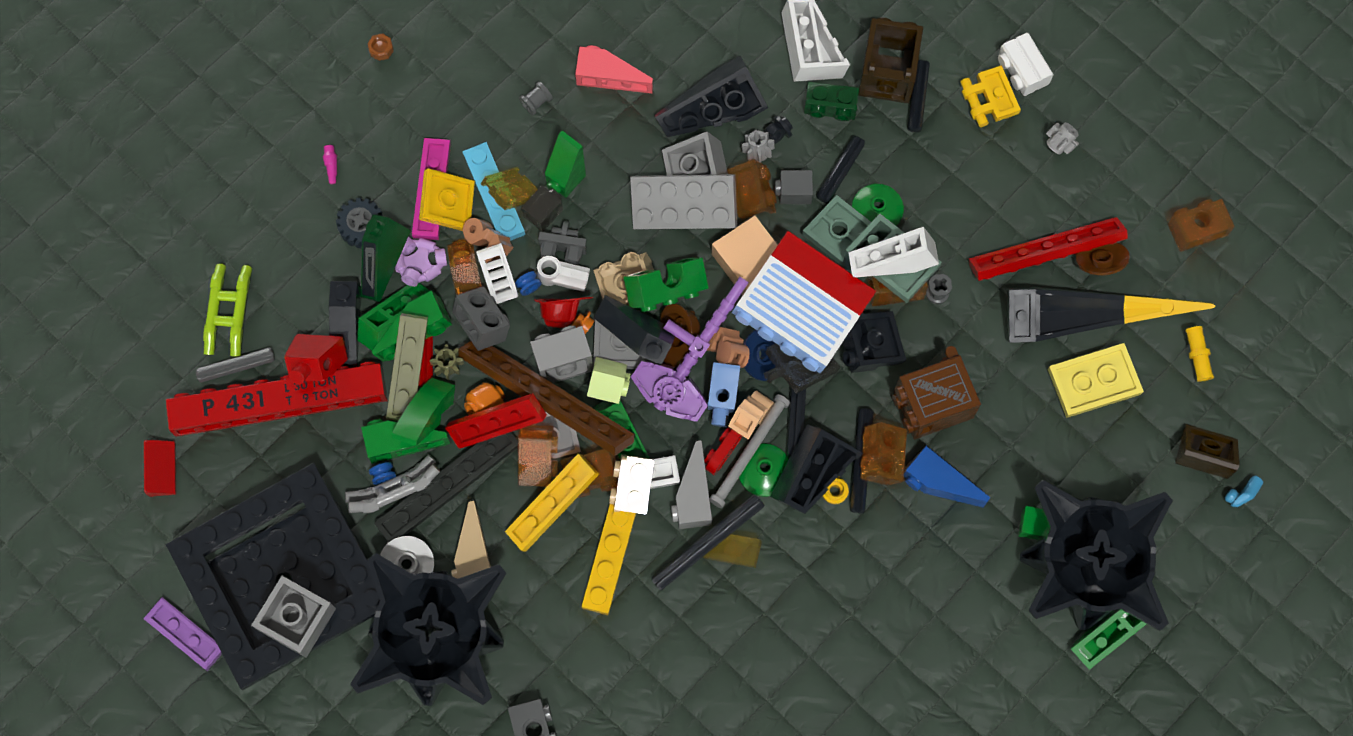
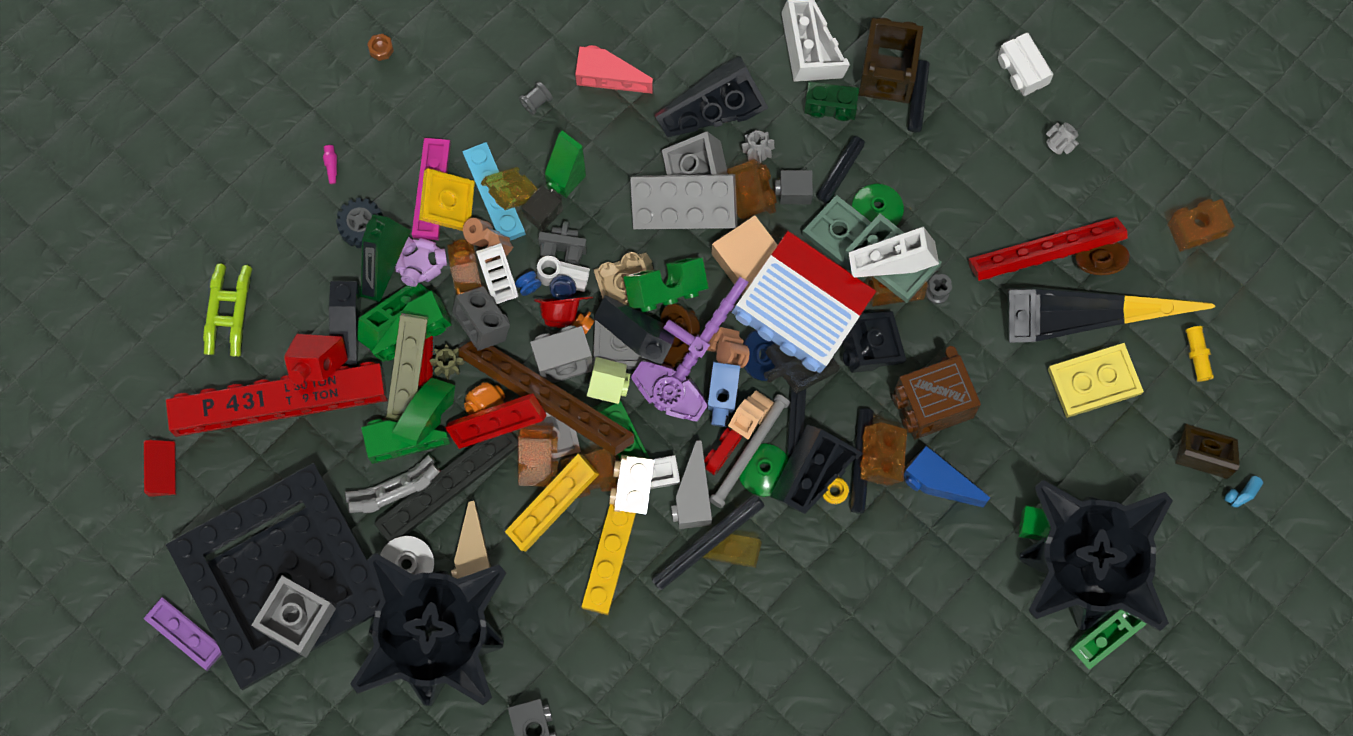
dark grey axle [196,348,275,383] -> none
blue bush [369,462,396,485] -> none
black plate [766,115,793,144] -> none
yellow plate [960,65,1021,127] -> none
none -> dark blue plate [550,275,577,300]

